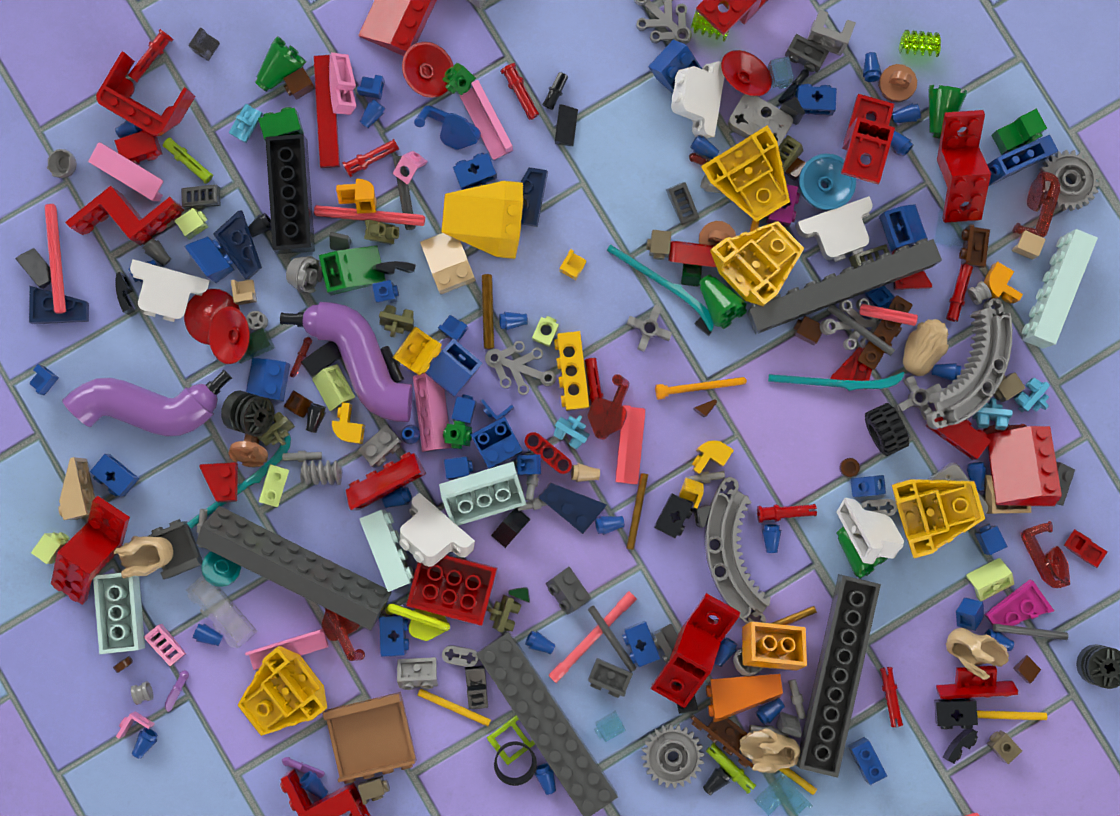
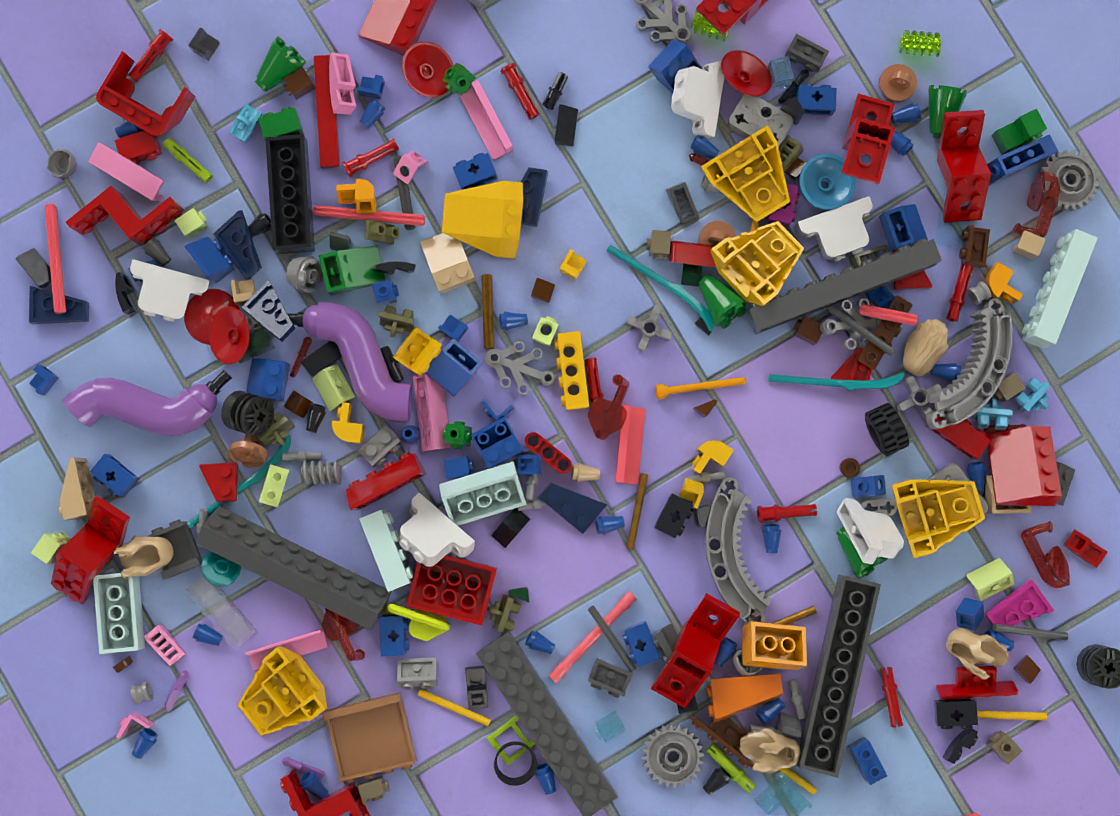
dark grey slope [181,185,221,208] -> none
blue cone [382,487,412,508] -> none
blue piece [414,105,481,150] -> none
light grey beam [442,645,479,667] -> none
blue brick [451,394,477,424] -> none
dark grey bracket [546,567,591,615] -> none
medium azure hips [553,415,590,449] -> none
light grey panel [807,10,856,56] -> none
blue cone [863,52,882,82] -> none
blue brick [975,524,1008,555] -> none
none -> wing [242,280,296,342]
none -> reddish brown slope [531,278,555,303]

